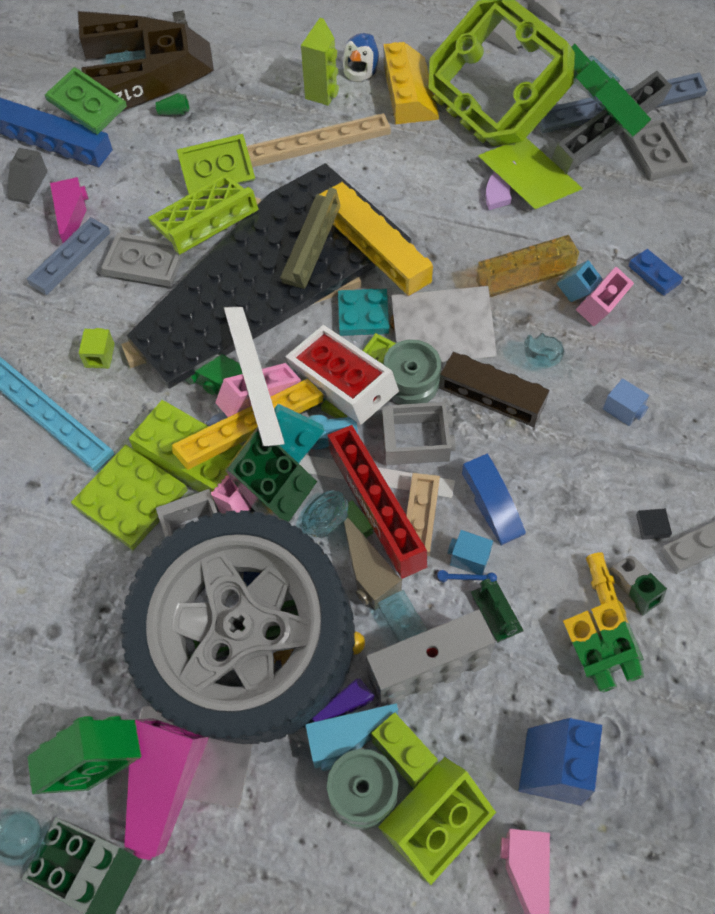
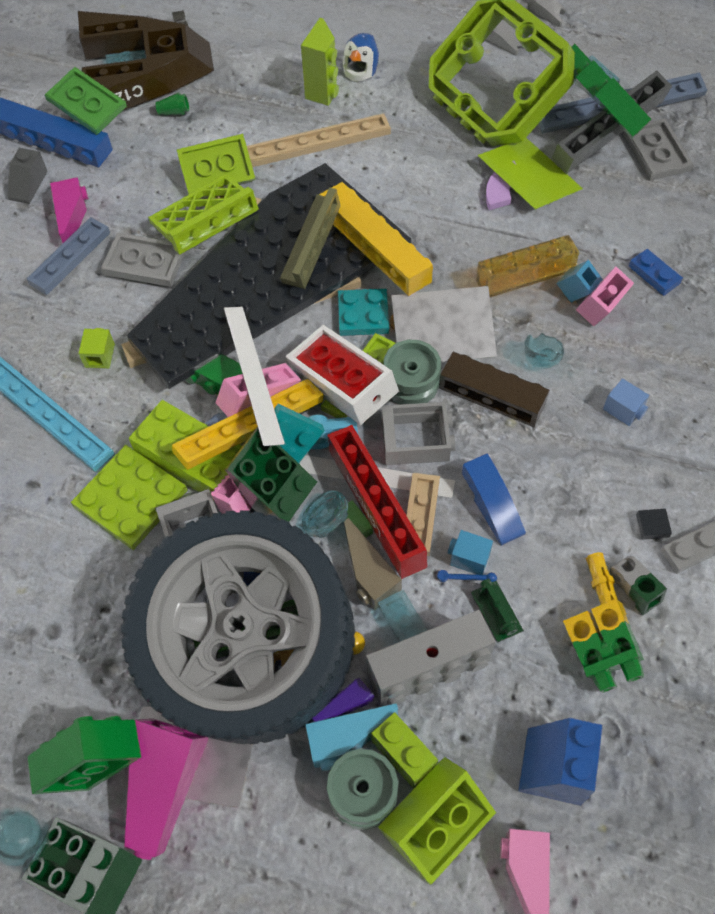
yellow slope [383,42,439,124] -> none

